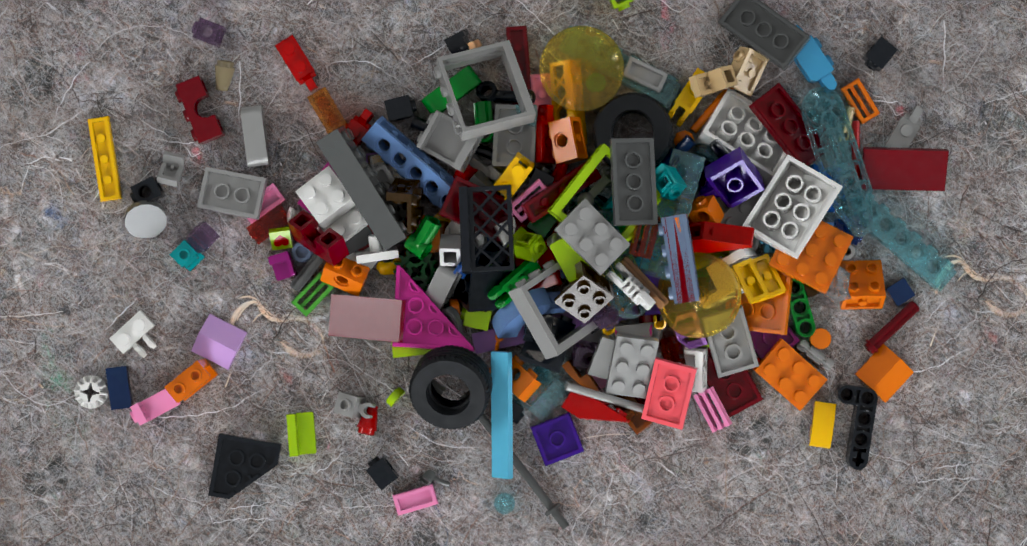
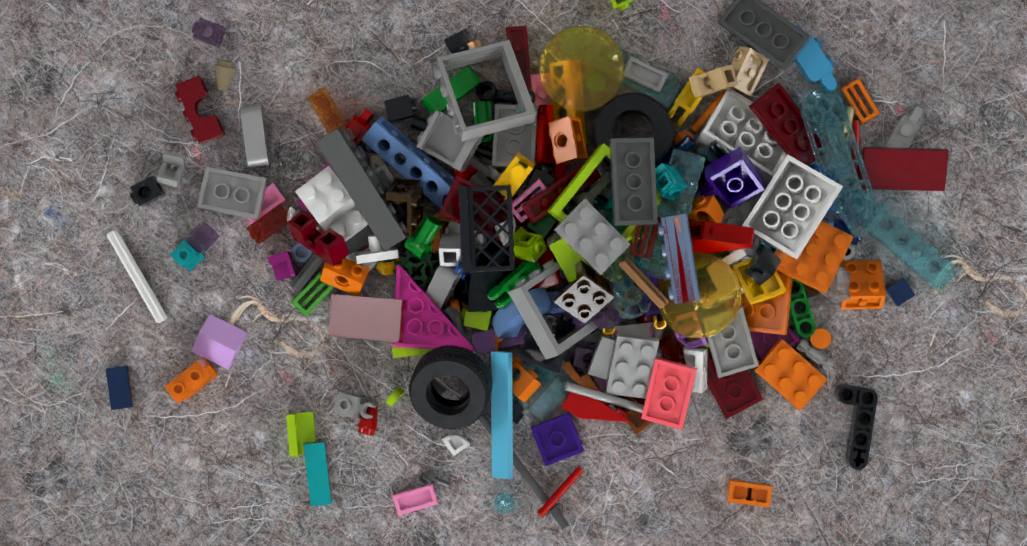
white gear [74,375,108,409] -> none
yellow tile [87,116,123,202] -> none
white hinge [109,310,157,358] -> none
tile [124,200,167,238] -> none
bright pink bracket [130,389,181,425] -> none
black plate [208,433,282,499] -> none
lime tile [269,226,293,251] -> none
red hinge [275,35,318,92] -> none
black brick [366,456,399,490] -> none
white hinge [607,262,656,310] -> none
bright pink tile [694,386,732,433] -> none
yellow slope [809,401,836,449] -> none
orange slope [854,344,914,403] -> none
black brick [862,36,898,71] -> none
dark red axle [864,301,920,354] -> none
none -> white axle [107,230,167,323]
none -> teal tile [303,441,332,506]
none -> white tile [442,435,471,456]
none -> red bar [537,466,584,518]
none -> orange brick [725,478,773,508]
none -> black brick [744,246,782,285]

